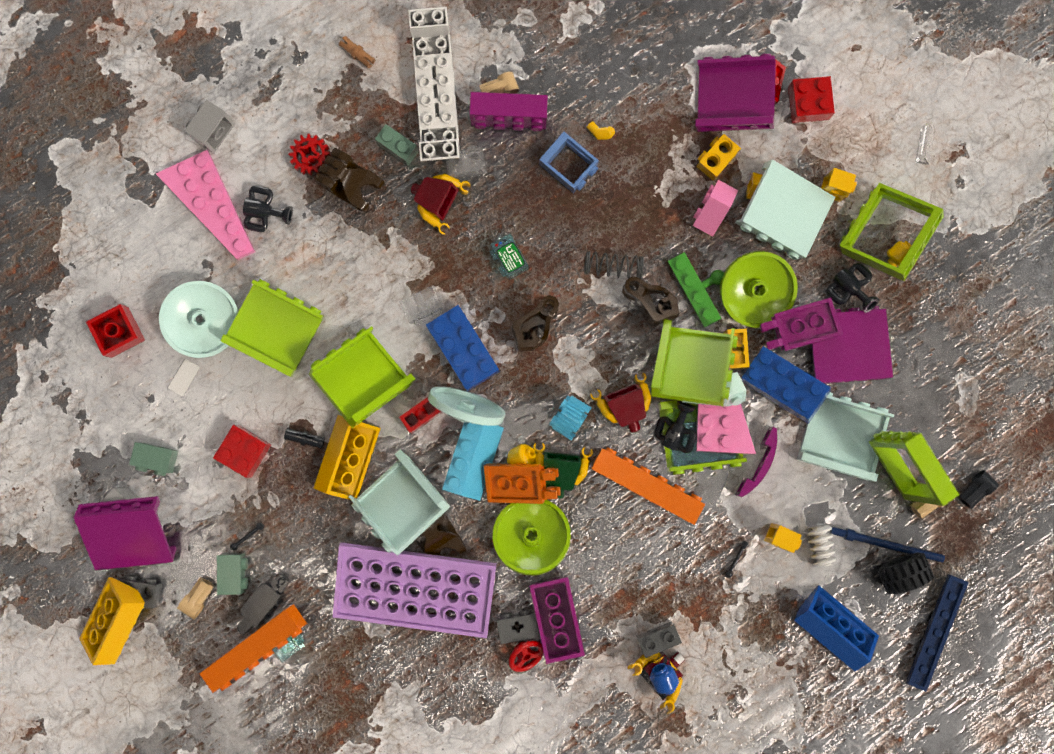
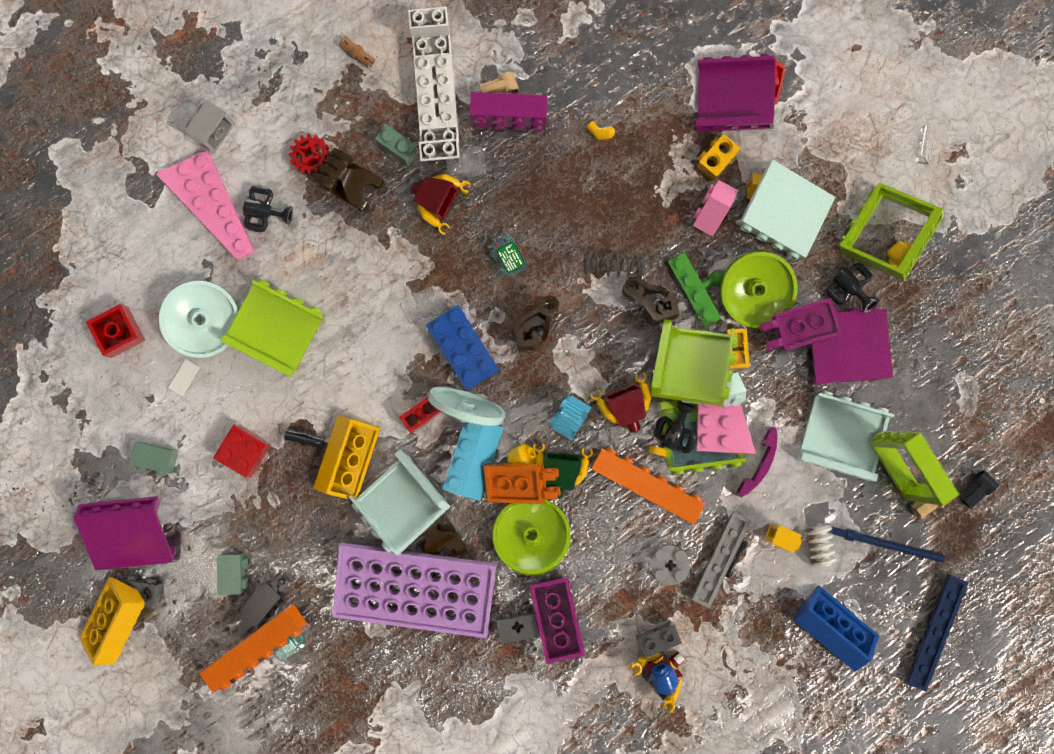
tan piece [177,577,215,620] -> none
black hinge [230,523,265,551] -> none
lime panel [308,326,415,429] -> none
red piece [508,640,544,672] -> none
medium blue window [539,132,599,193] -> none
blue brick [742,346,831,424] -> none
red brick [788,76,835,123] -> none
yellow brick [821,168,857,202] -> none
black tyre [877,553,934,595] -> none
none -> yellow tile [648,445,668,457]
none -> light grey brick [649,545,690,585]
none -> light grey plate [691,512,751,609]

